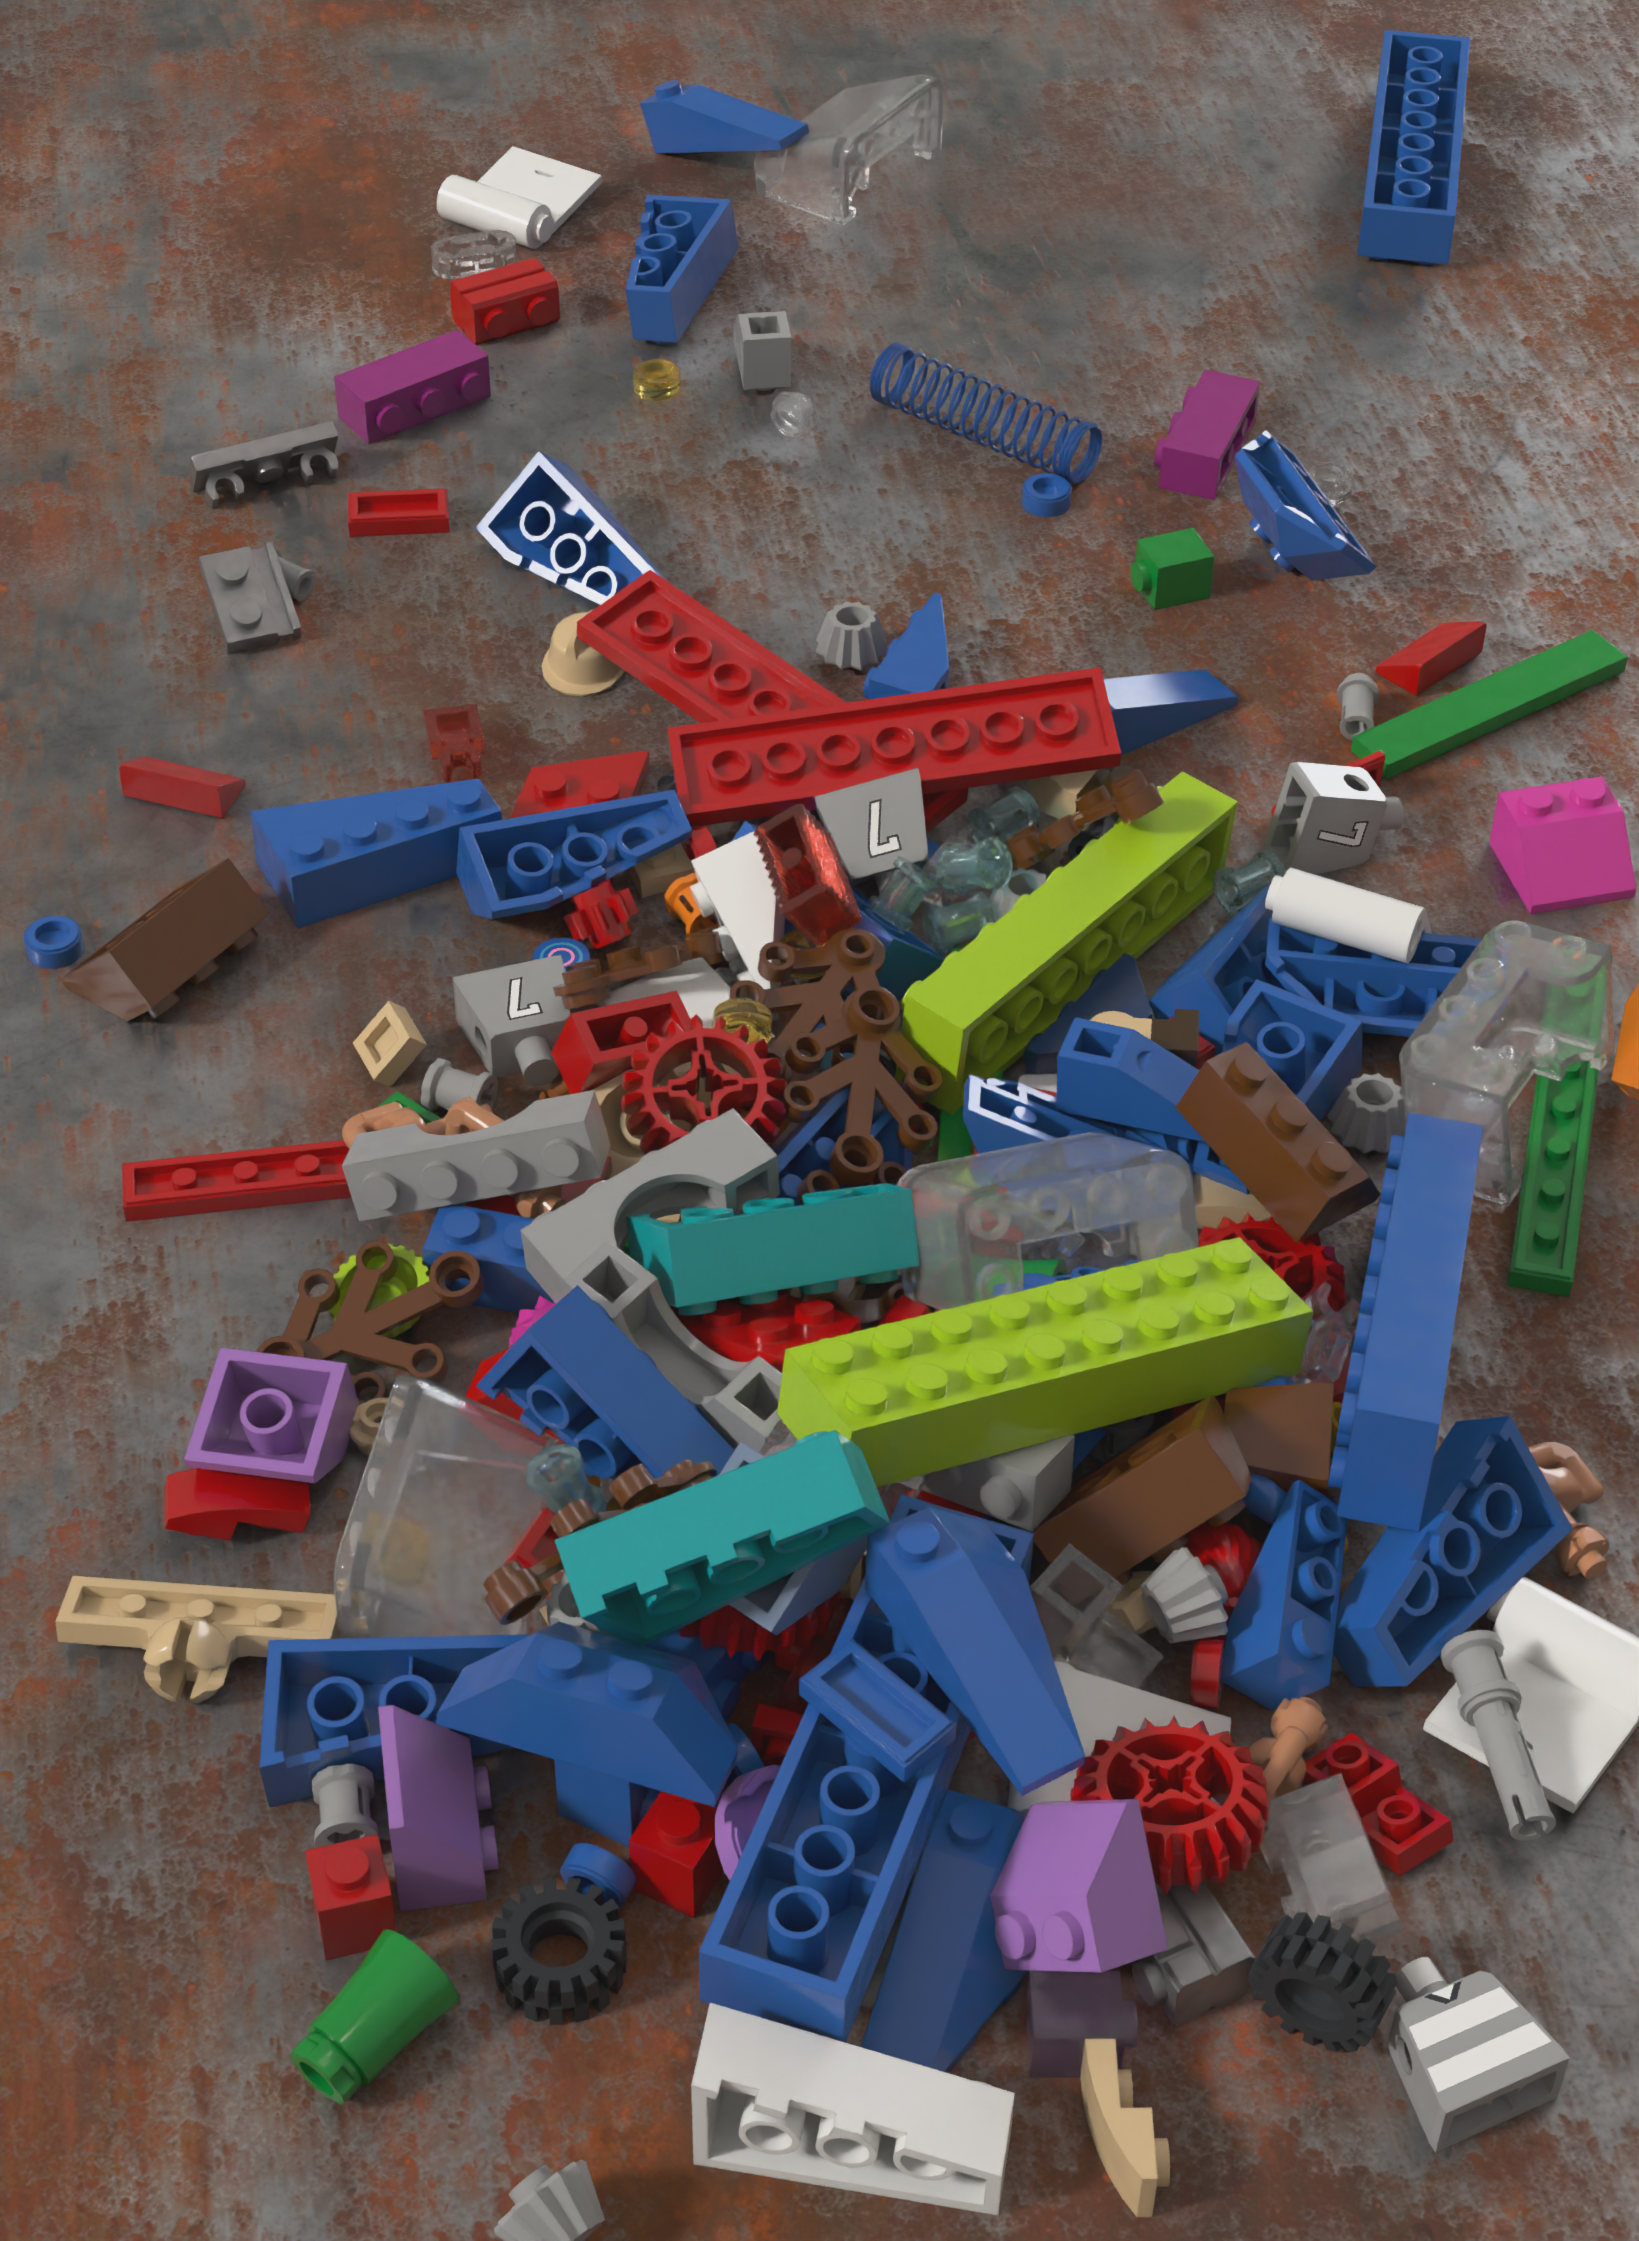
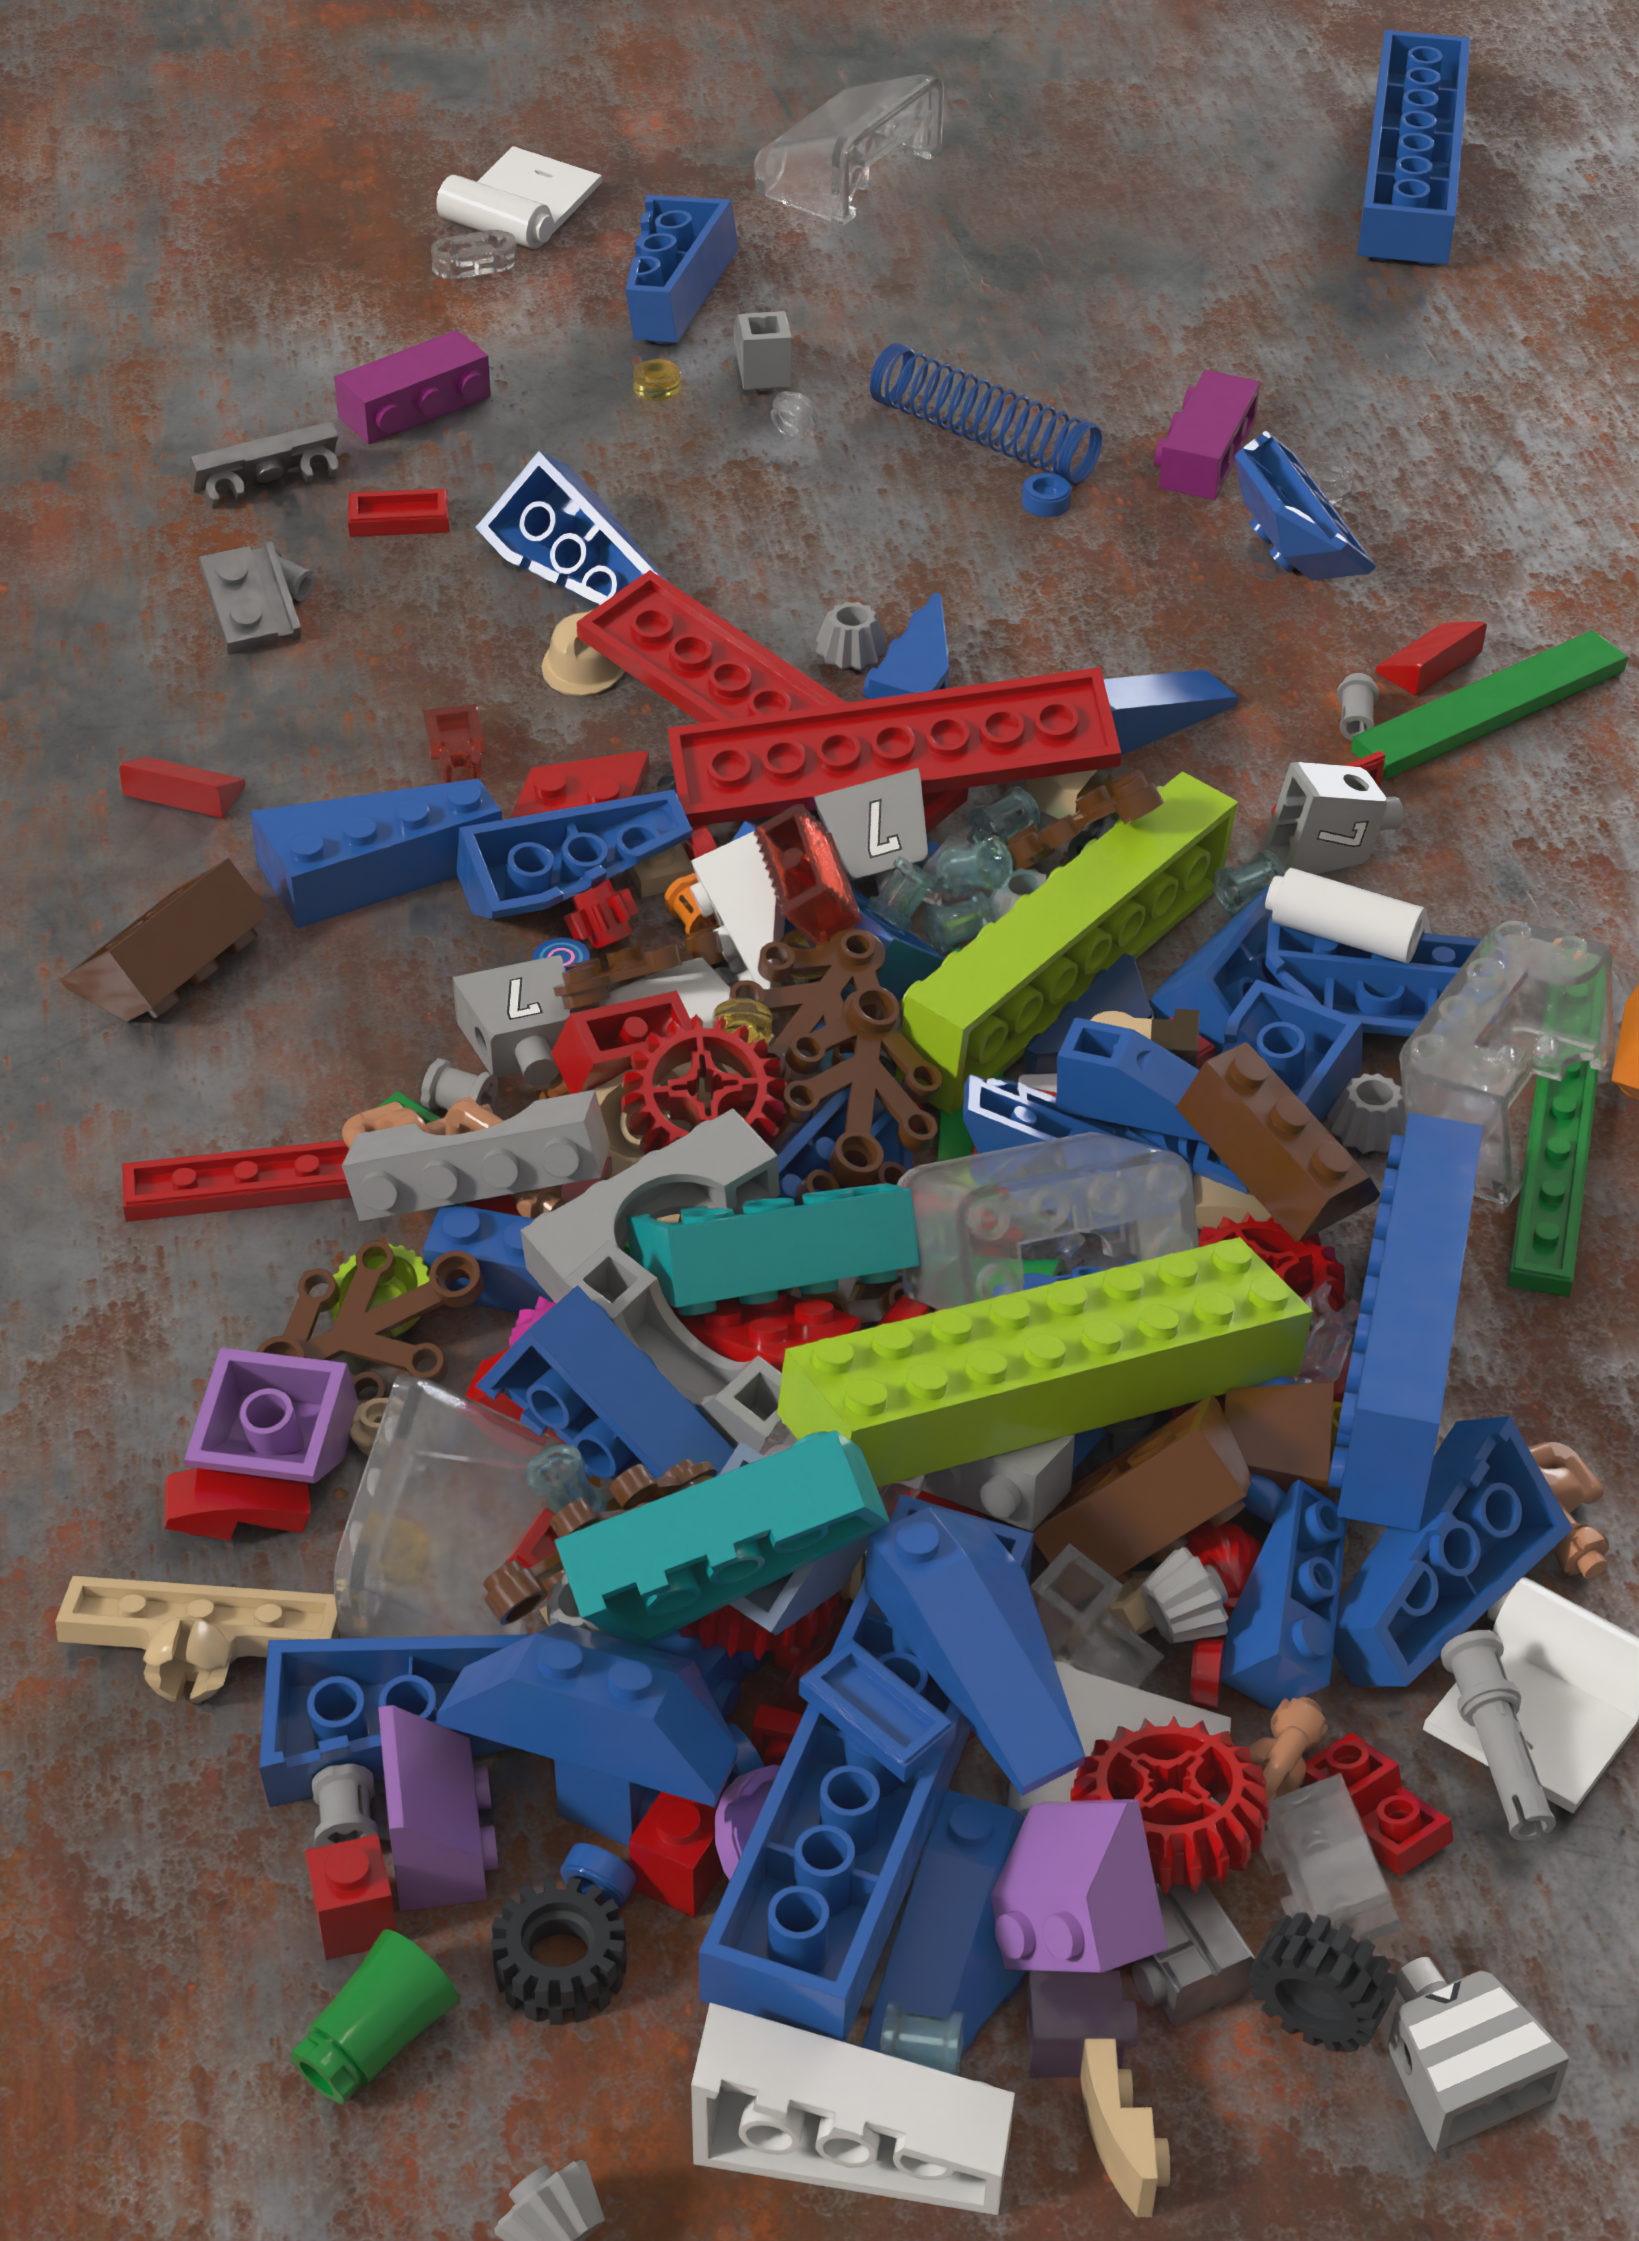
blue tile [24,916,84,969] -> none
tan plate [353,1001,427,1087] -> none
red brick [450,257,560,345] -> none
blue wedge [640,80,810,153] -> none
green brick [1130,528,1215,610] -> none
dark pink slope [1489,776,1636,914] -> none
none -> clear light blue bush [879,2001,965,2076]

